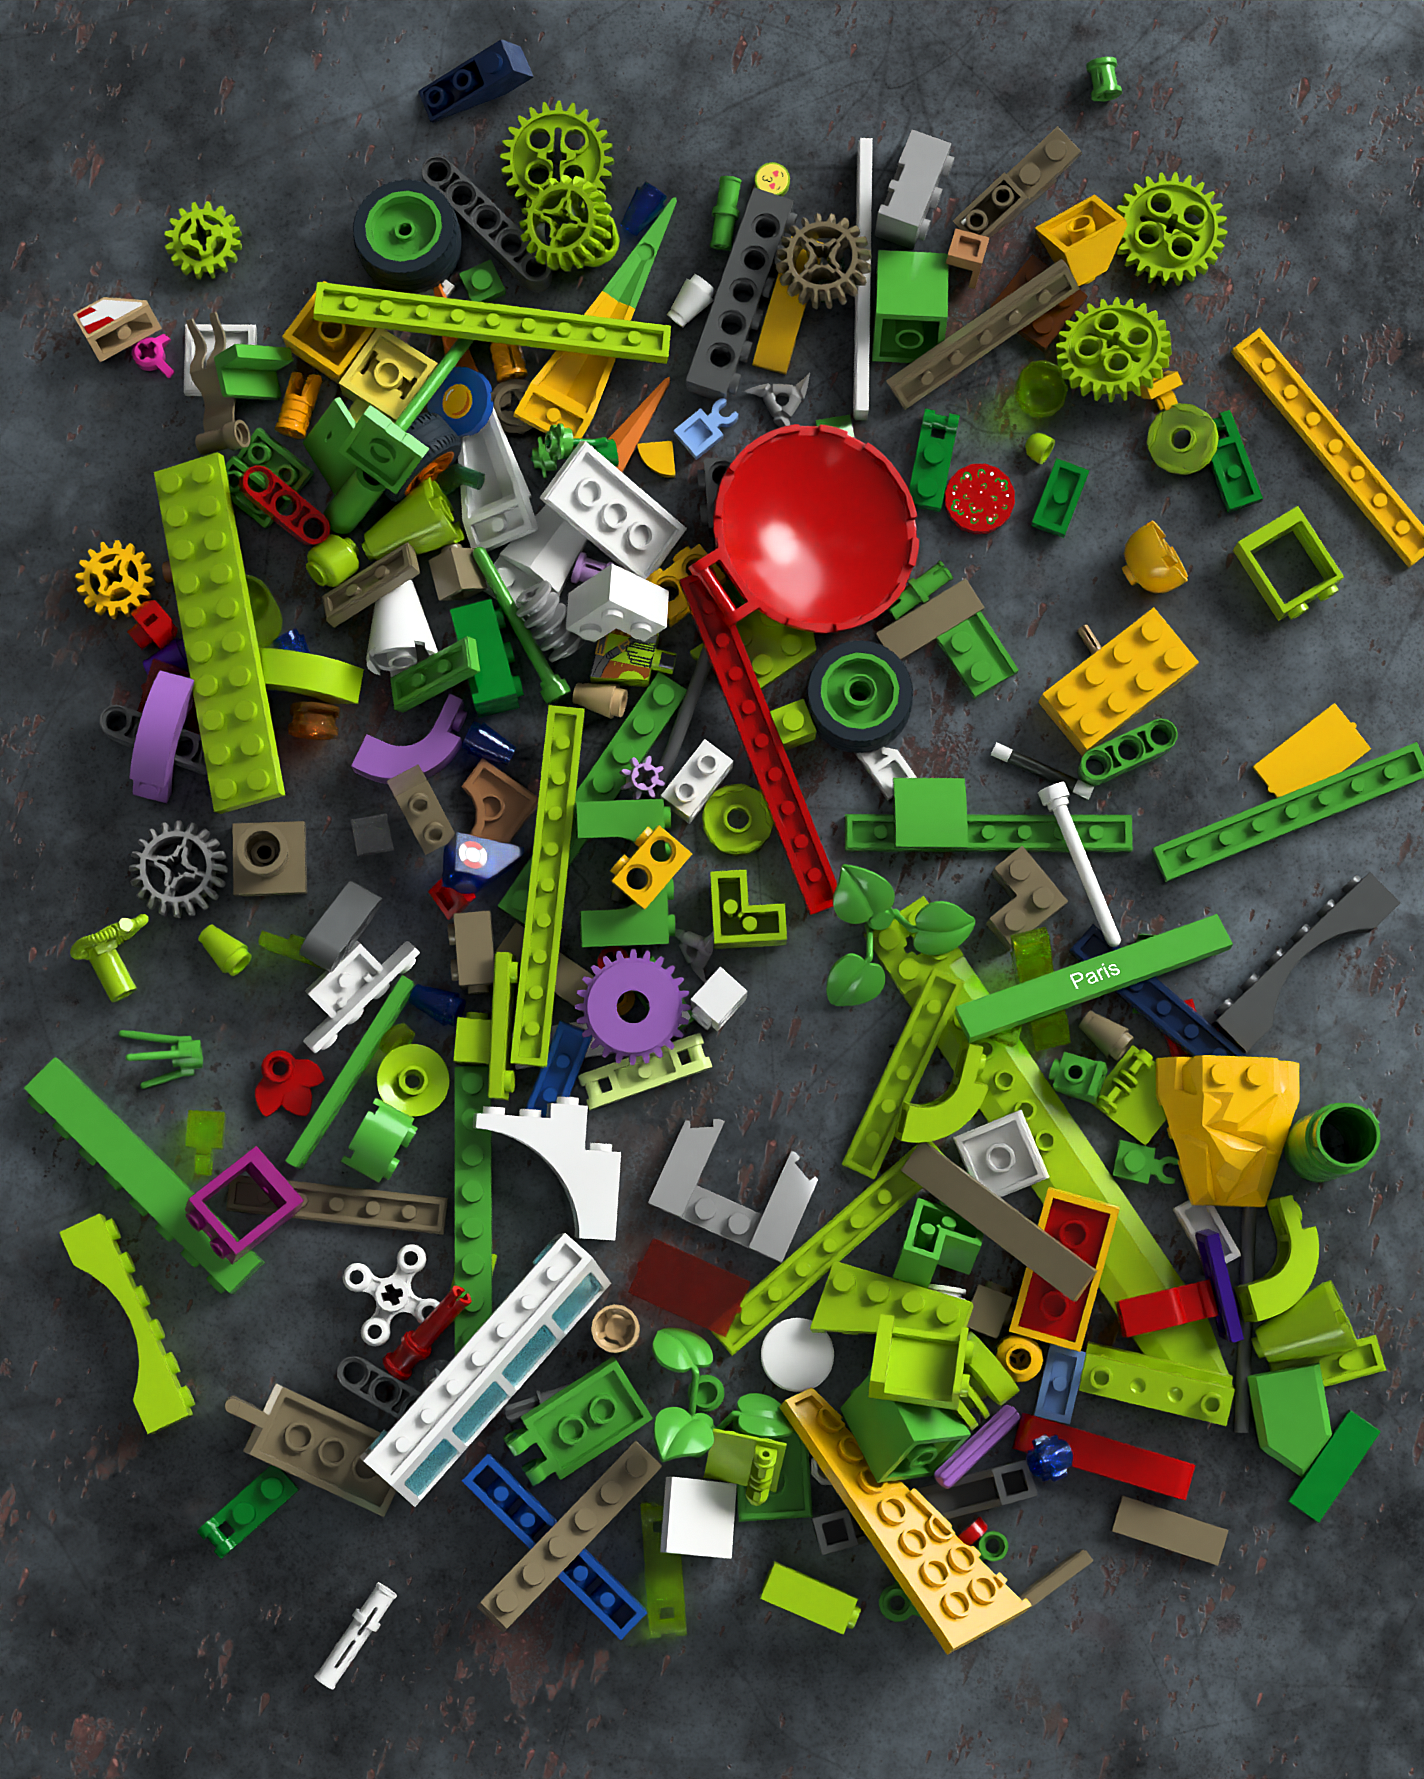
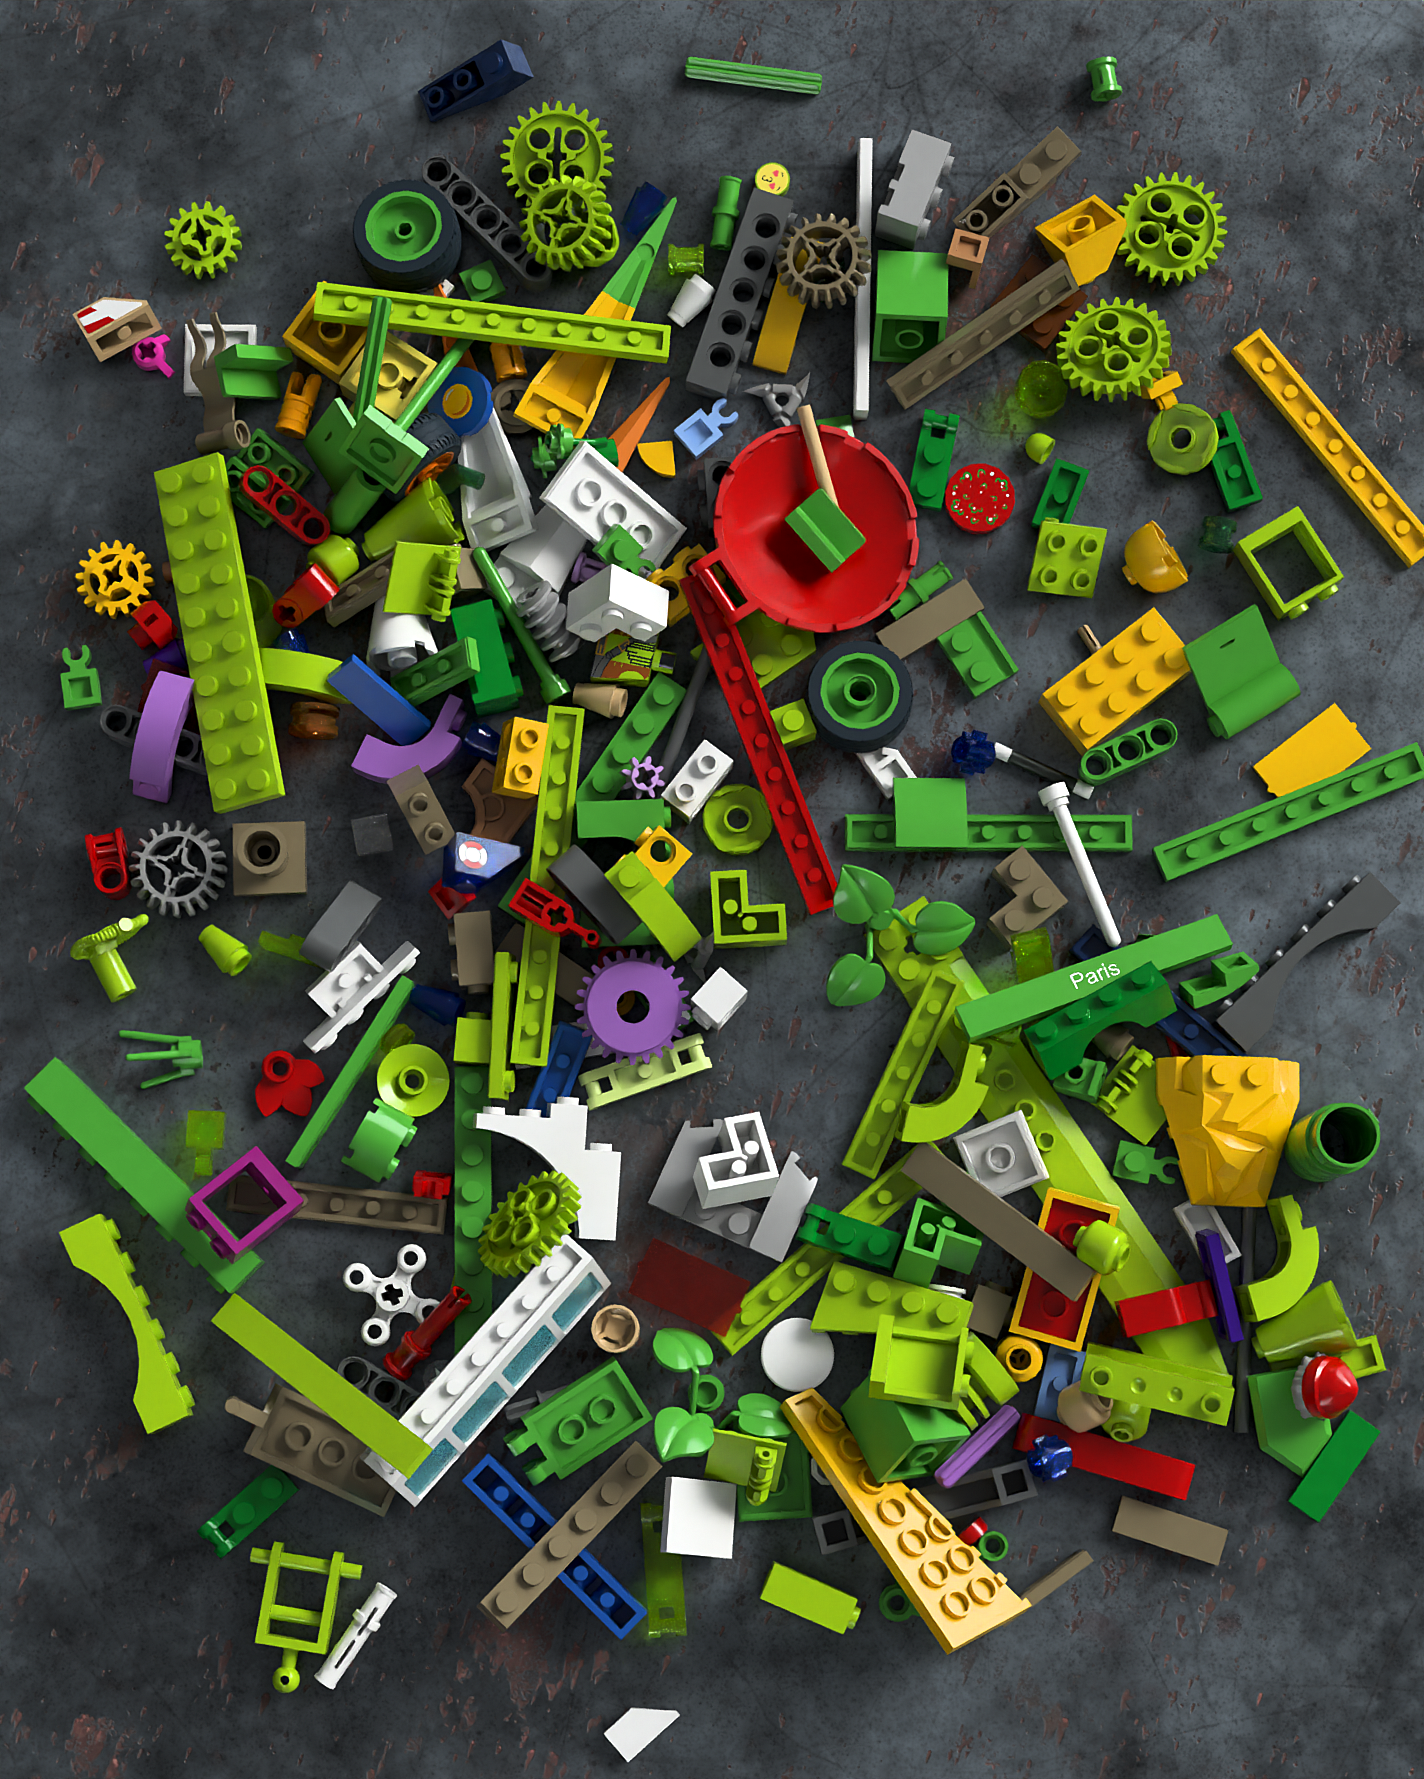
none -> bright green plate [60,645,103,711]
none -> red piece [85,827,132,900]
none -> lime tile [211,1293,433,1479]
none -> lime piece [250,1541,363,1694]
none -> red piece [272,563,340,628]
none -> blue tile [327,654,431,746]
none -> bright green axle [353,296,392,423]
none -> lime hinge [382,541,461,622]
none -> red plate [412,1170,453,1200]
none -> lime gear [478,1170,582,1278]
none -> yellow brick [492,717,549,800]
none -> red piece [508,878,602,949]
none -> dark grey beam [546,845,643,945]
none -> bright green plate [592,523,656,576]
none -> lime arch [604,851,702,962]
none -> white tile [604,1708,680,1762]
none -> clear neon green bush [668,243,704,275]
none -> bright green axle [685,57,822,95]
none -> white brick [693,1112,779,1209]
none -> bright green panel [785,488,866,573]
none -> green plate [795,1203,904,1272]
none -> tan bar [796,404,839,507]
none -> clear blue gear [951,730,996,775]
none -> green arch [1023,961,1178,1080]
none -> lime hinge [1027,517,1107,598]
none -> tan head [1056,1380,1113,1433]
none -> lime head [1073,1220,1132,1275]
none -> lime head [1101,1399,1151,1442]
none -> bright green slope [1179,951,1259,1009]
none -> bright green door [1182,604,1301,739]
none -> clear green wheel [1198,516,1238,554]
none -> red hair [1291,1352,1358,1421]

